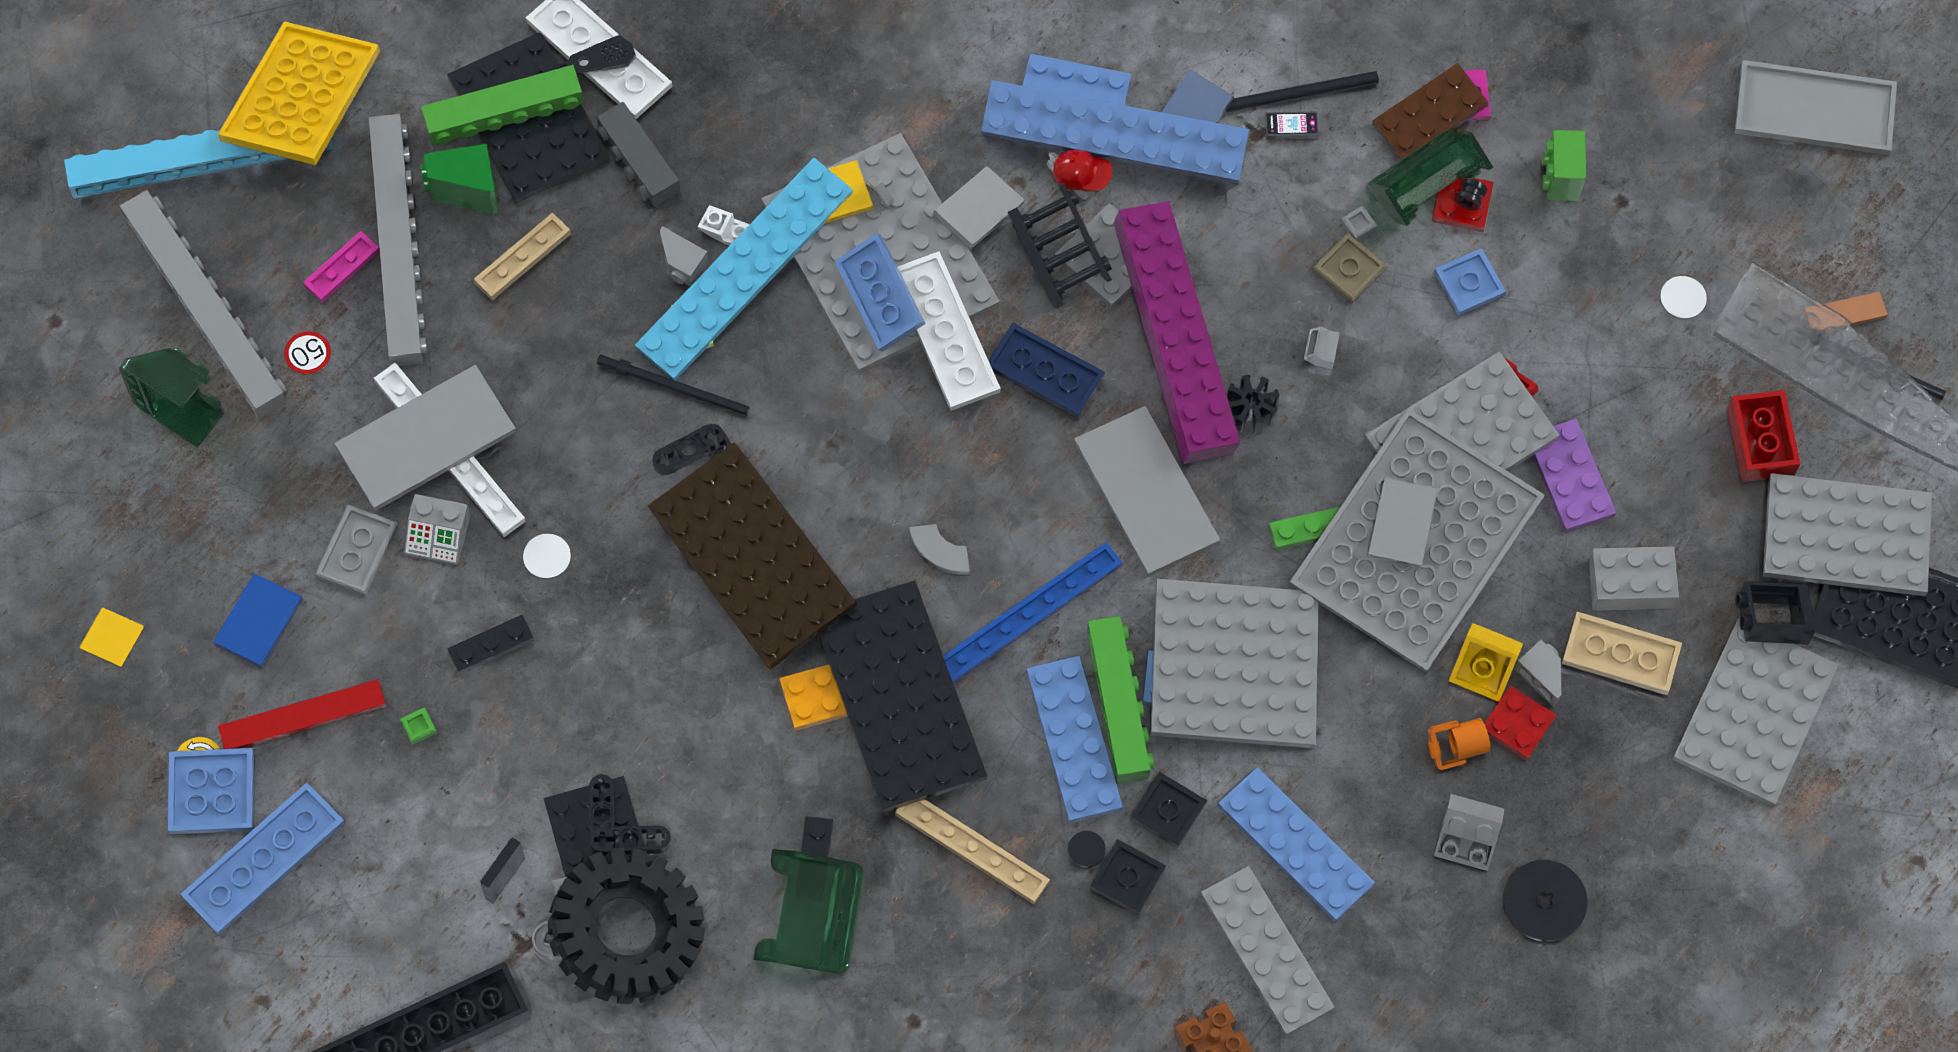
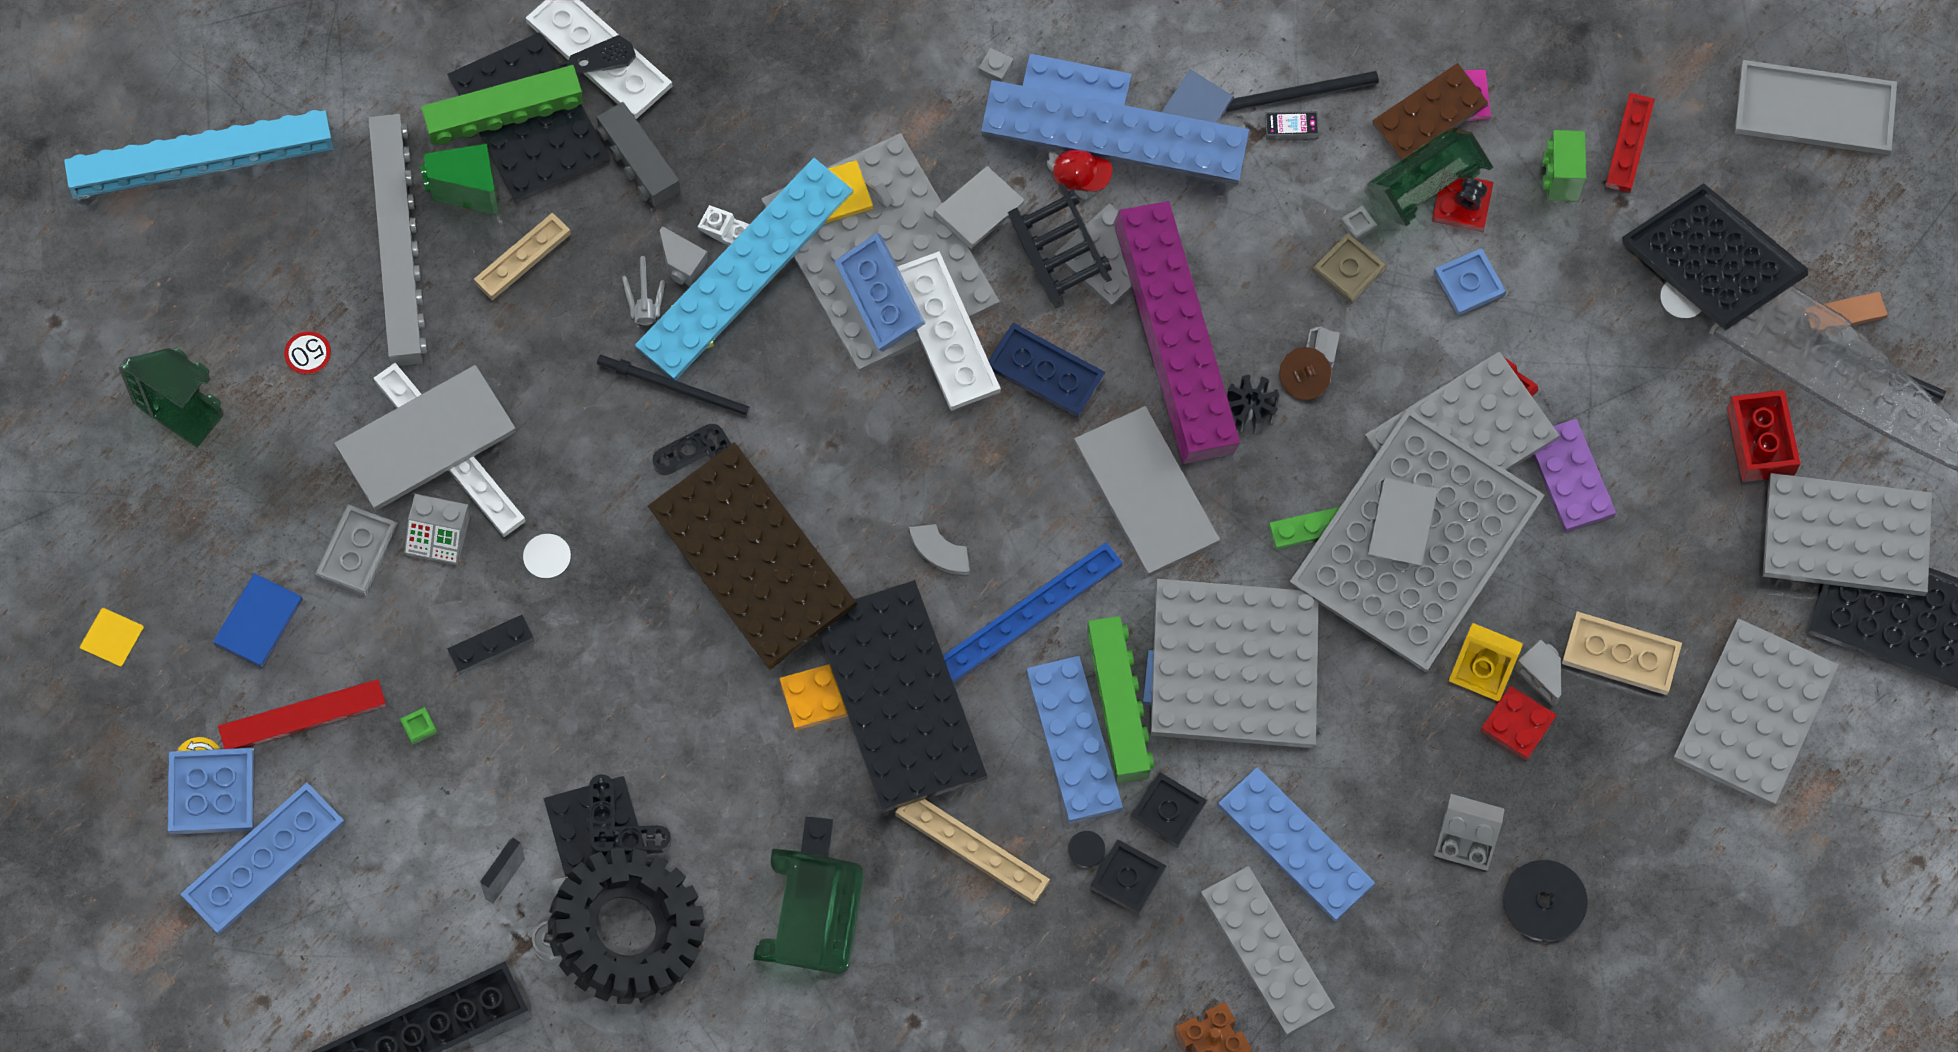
light grey brick [120,190,287,419] -> none
yellow plate [218,21,380,165] -> none
dark pink plate [303,231,380,304] -> none
orange piece [1428,718,1490,770] -> none
light grey brick [1588,546,1679,611] -> none
black window [1735,581,1817,644] -> none
none -> light grey plant [622,256,665,325]
none -> light grey plate [978,48,1013,82]
none -> reddish brown piece [1279,347,1332,400]
none -> red plate [1605,92,1655,193]
none -> black plate [1622,183,1808,331]

